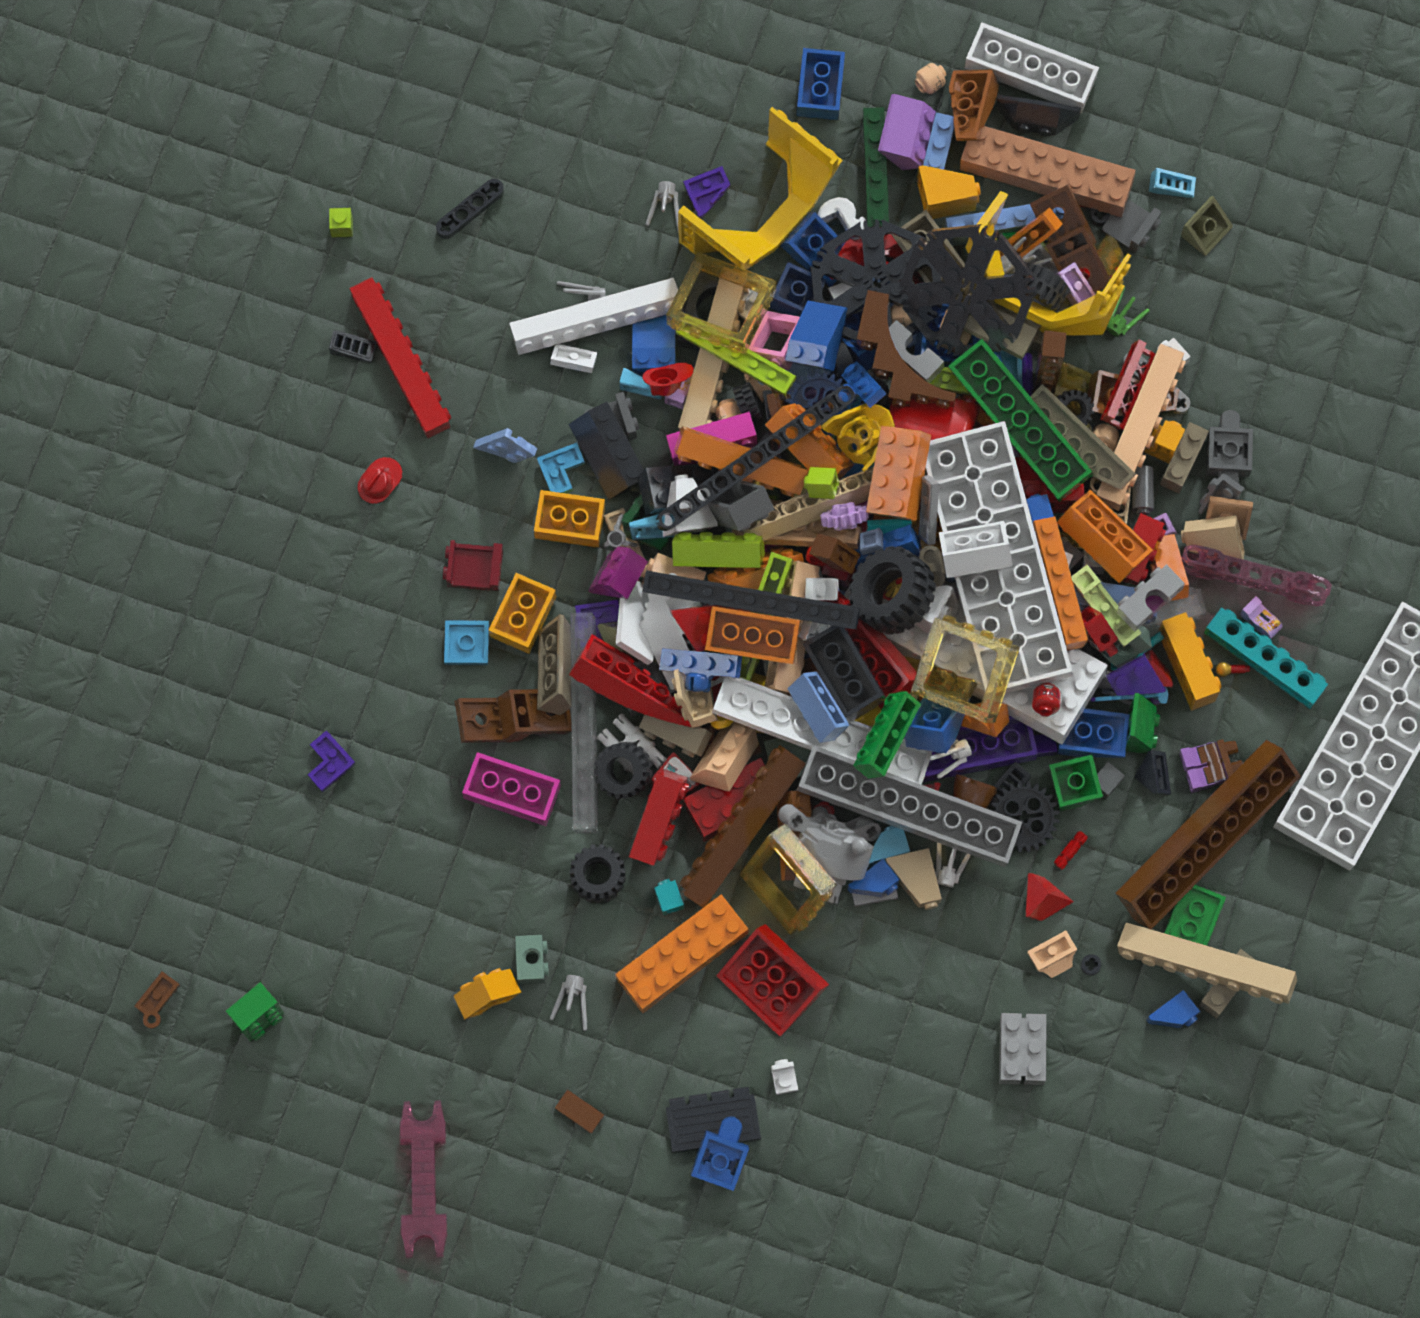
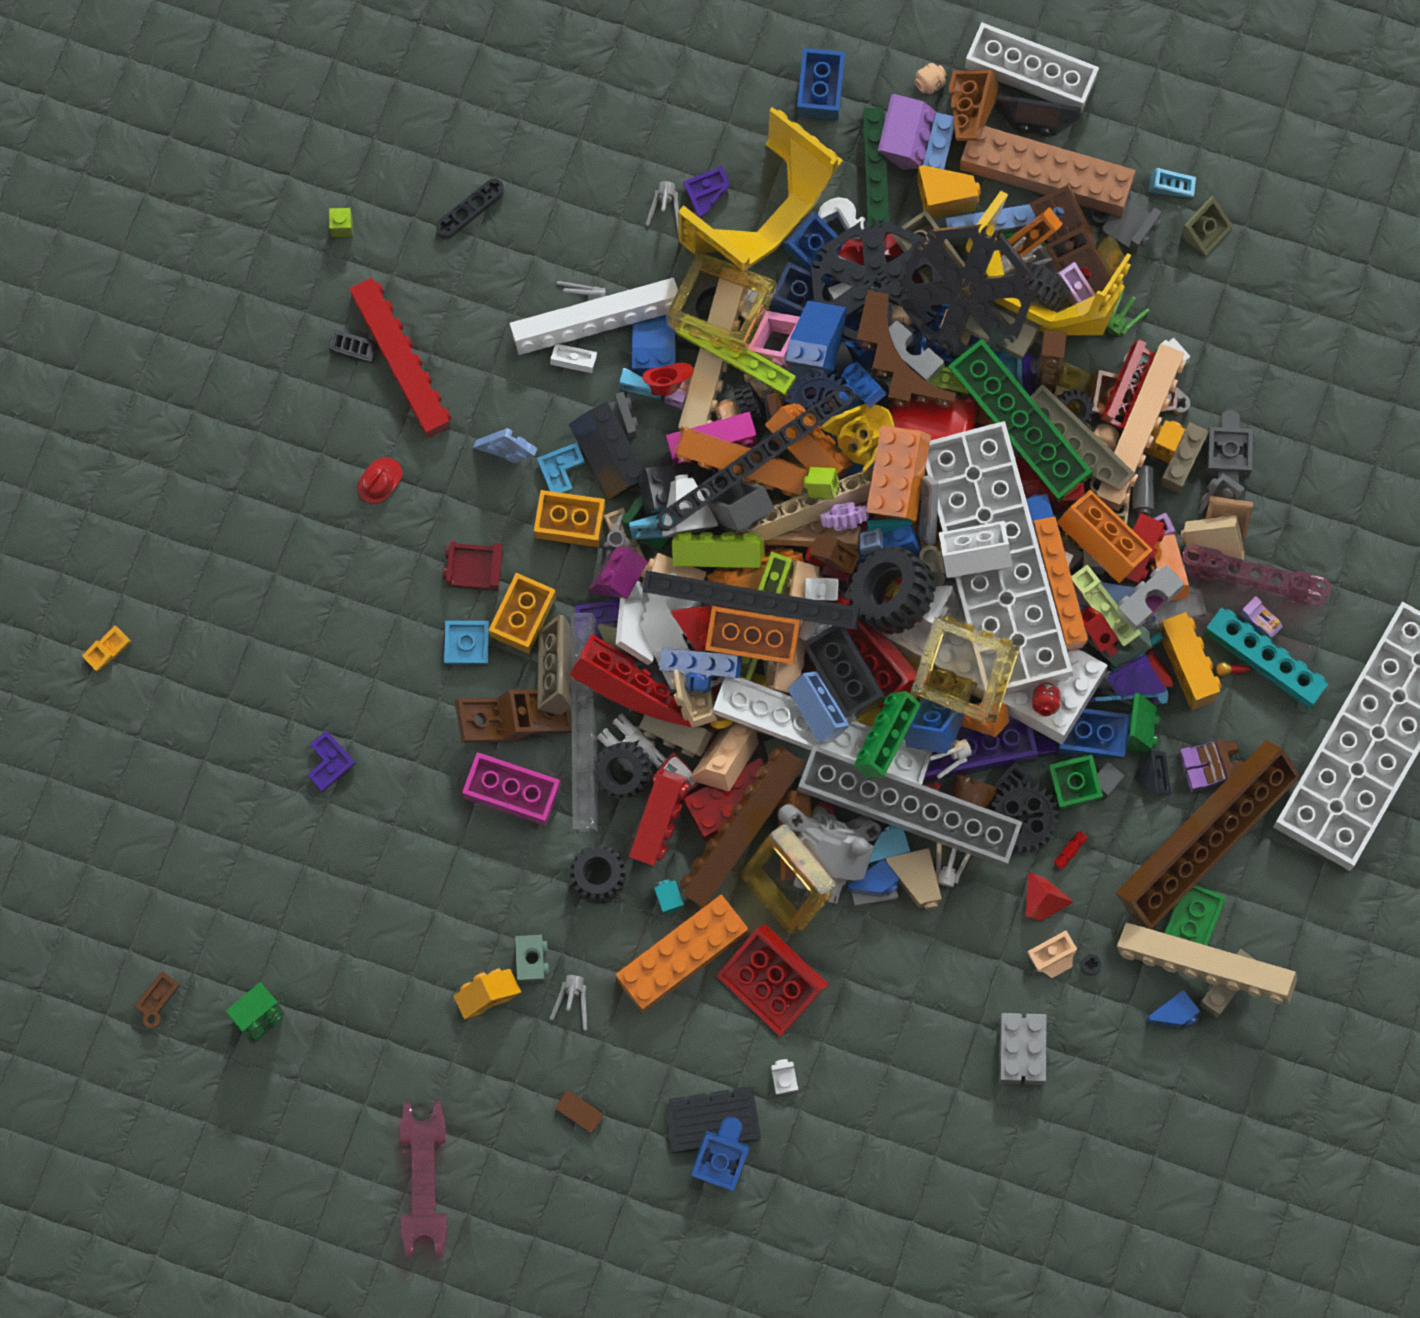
none -> light orange slope [82,626,132,671]

